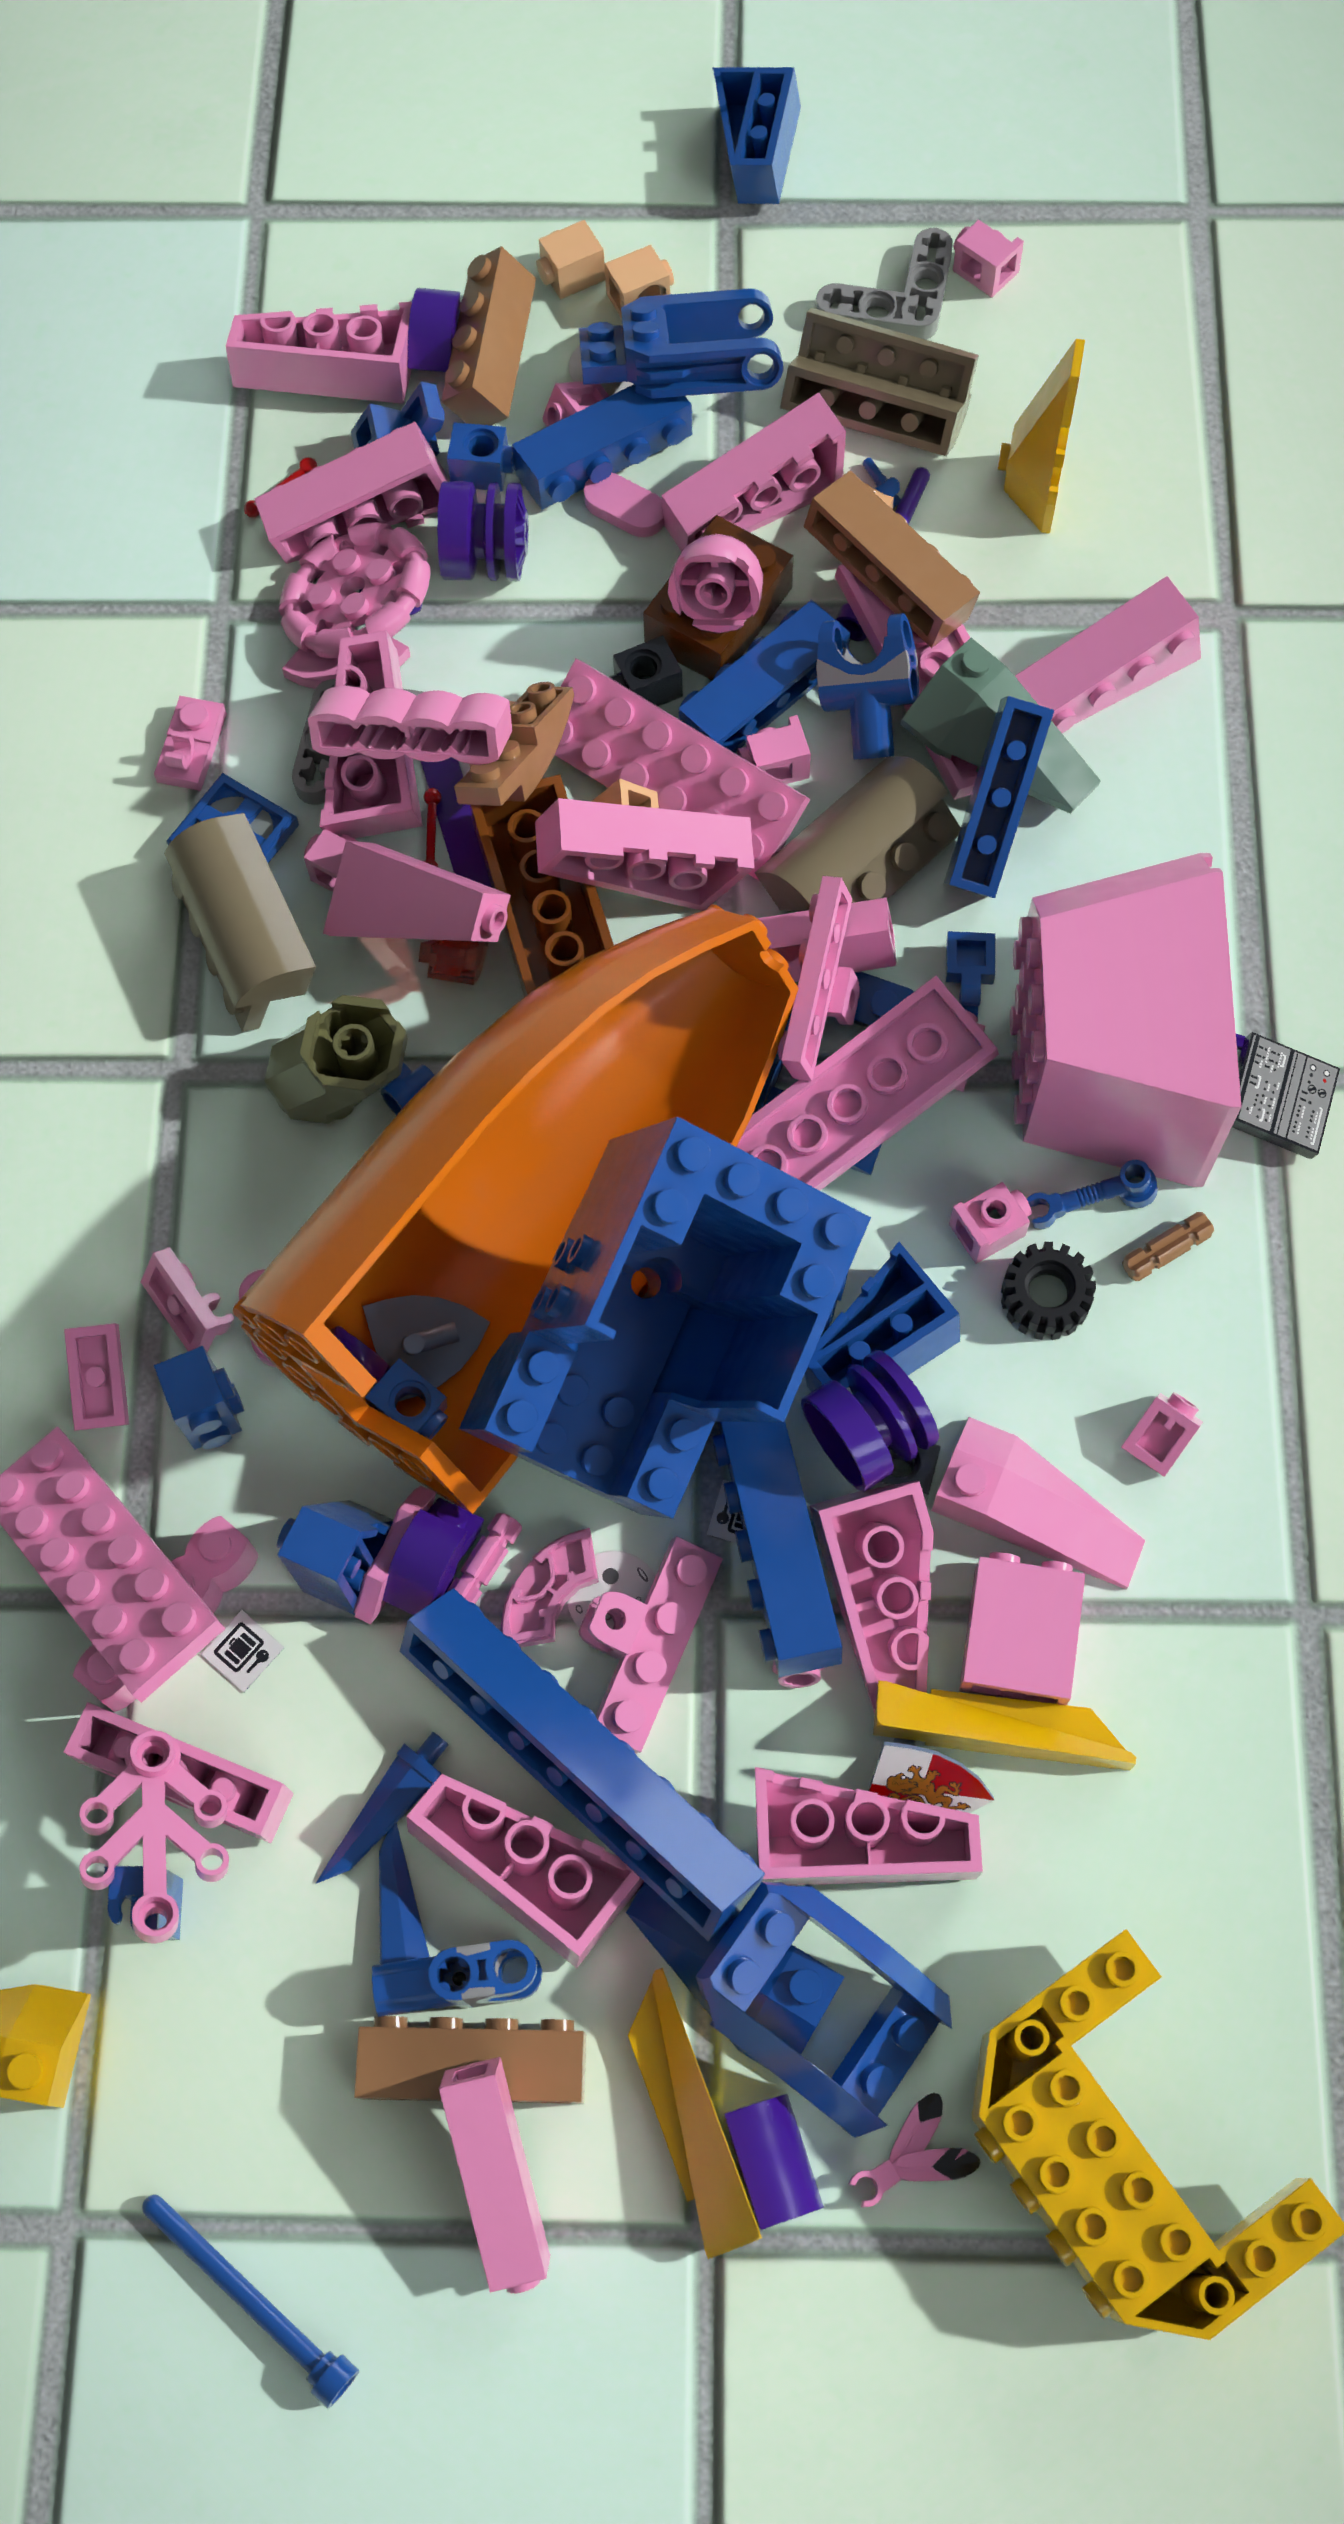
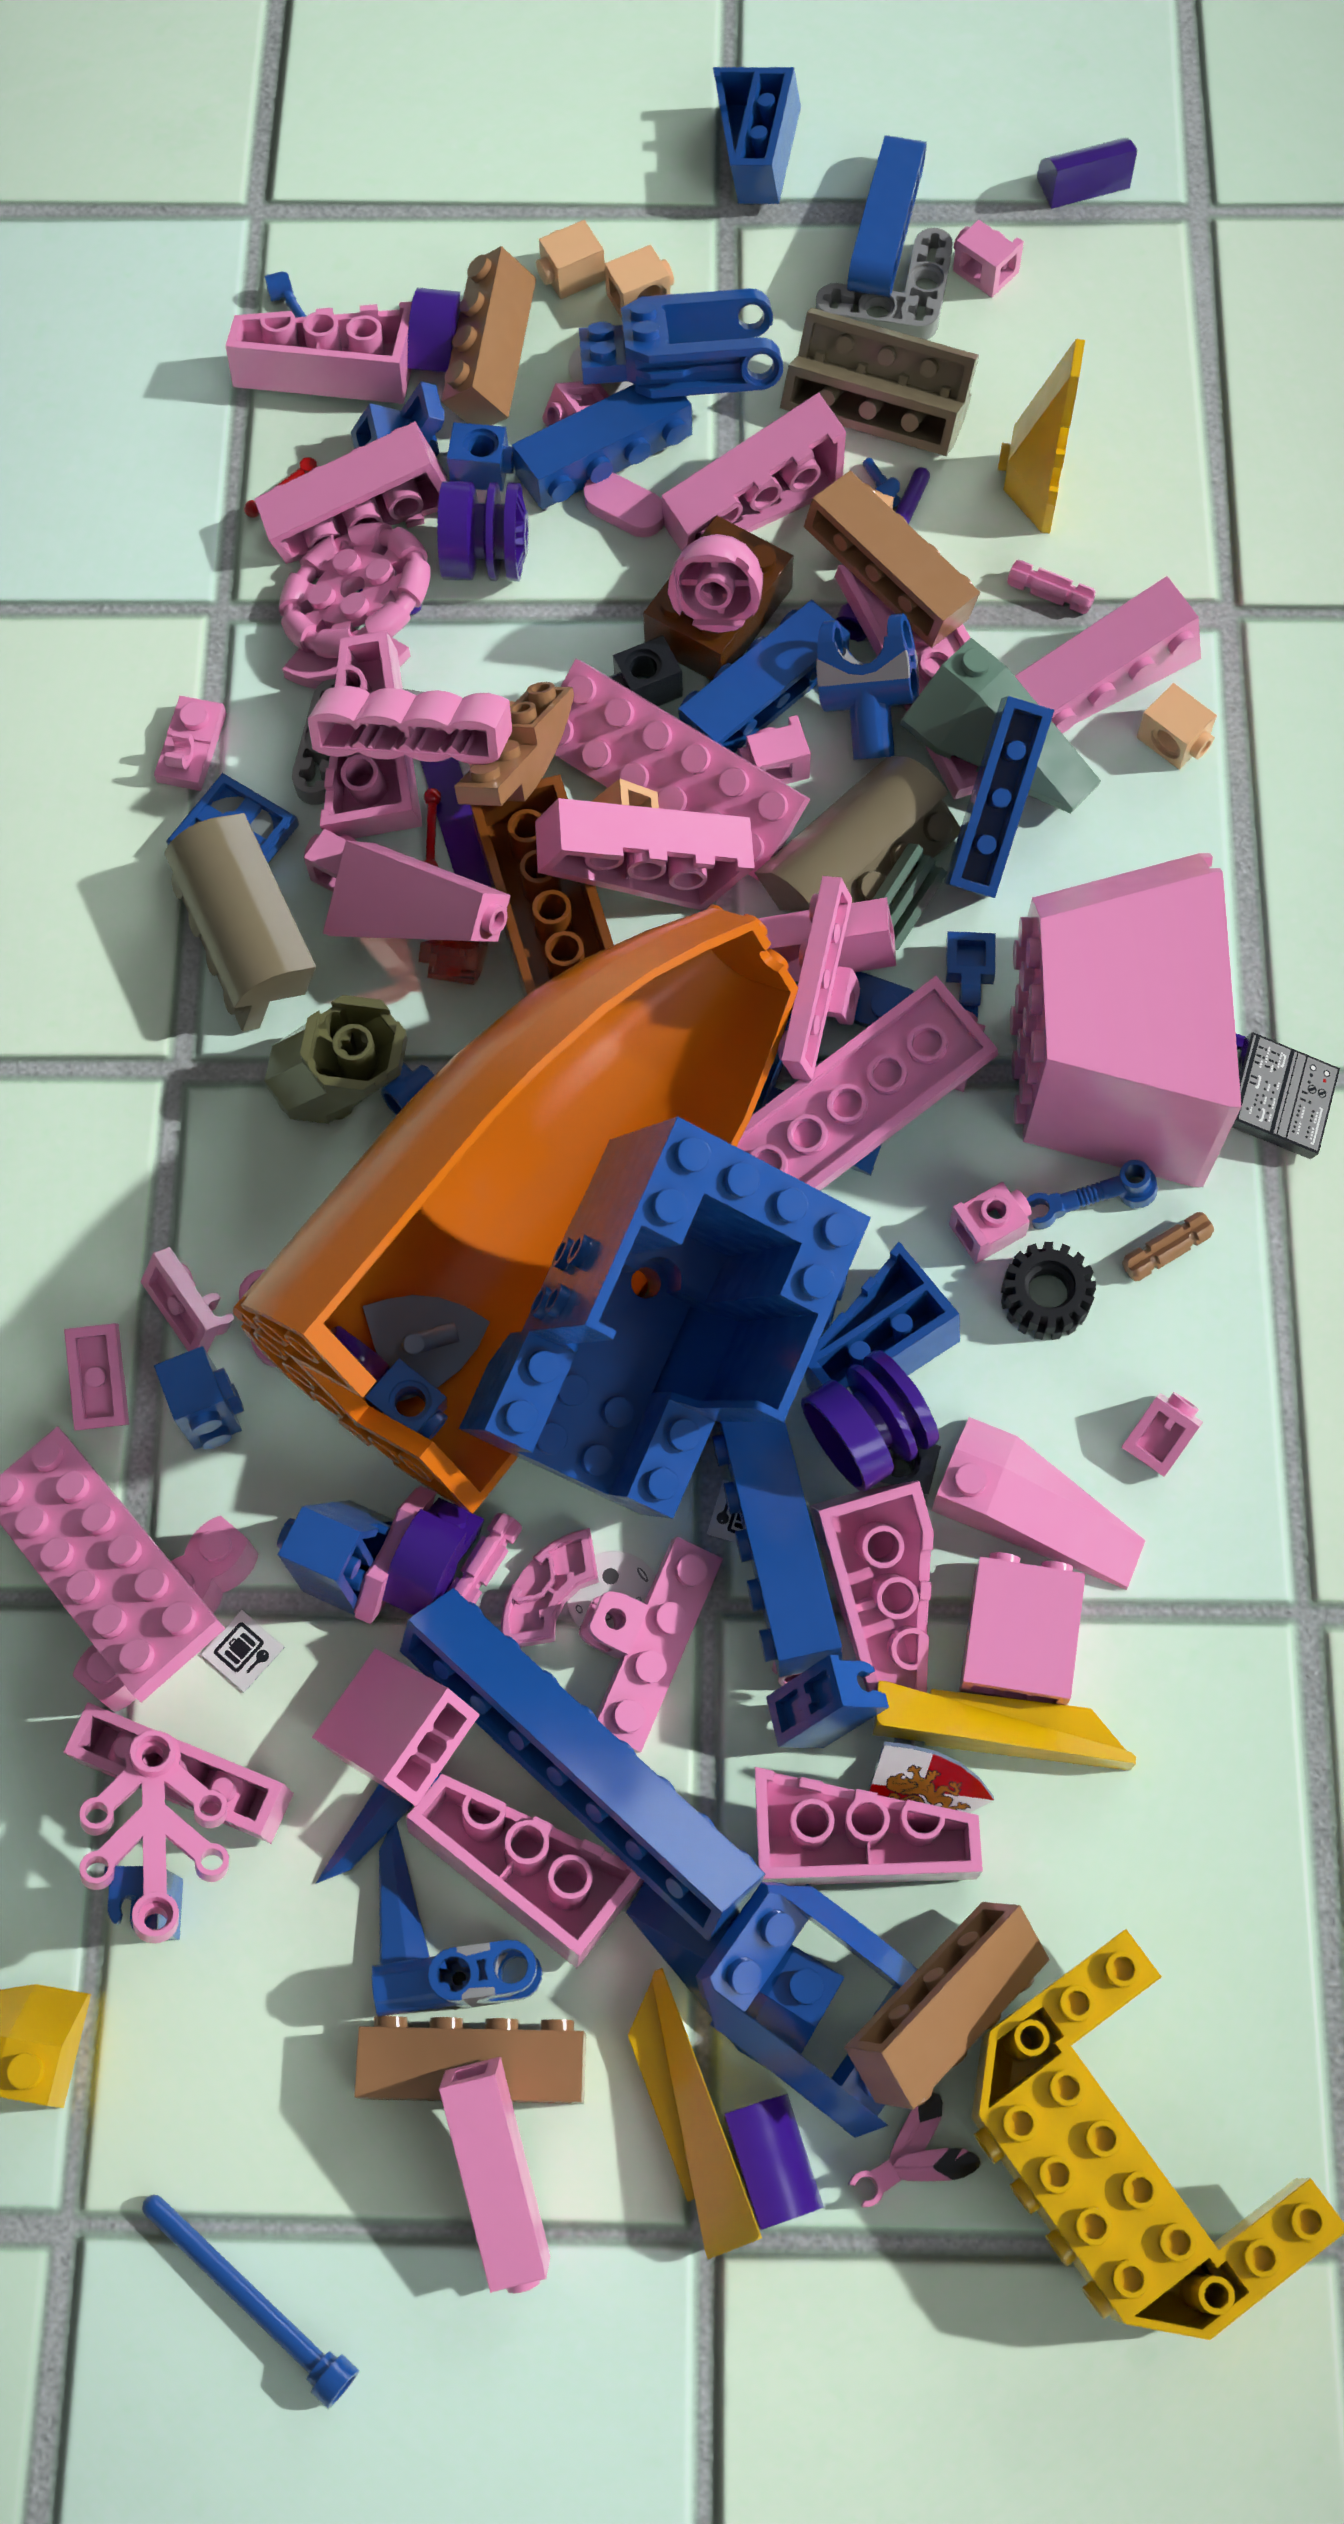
none -> blue hand [264,271,307,318]
none -> bright pink brick [312,1648,480,1807]
none -> blue hinge [766,1655,889,1748]
none -> medium nougat brick [844,1902,1050,2110]
none -> blue beam [847,135,927,298]
none -> sand green tile [872,843,948,950]
none -> bright pink axle [1007,560,1096,614]
none -> dark purple brick [1037,137,1138,209]
none -> light nougat brick [1136,683,1217,770]

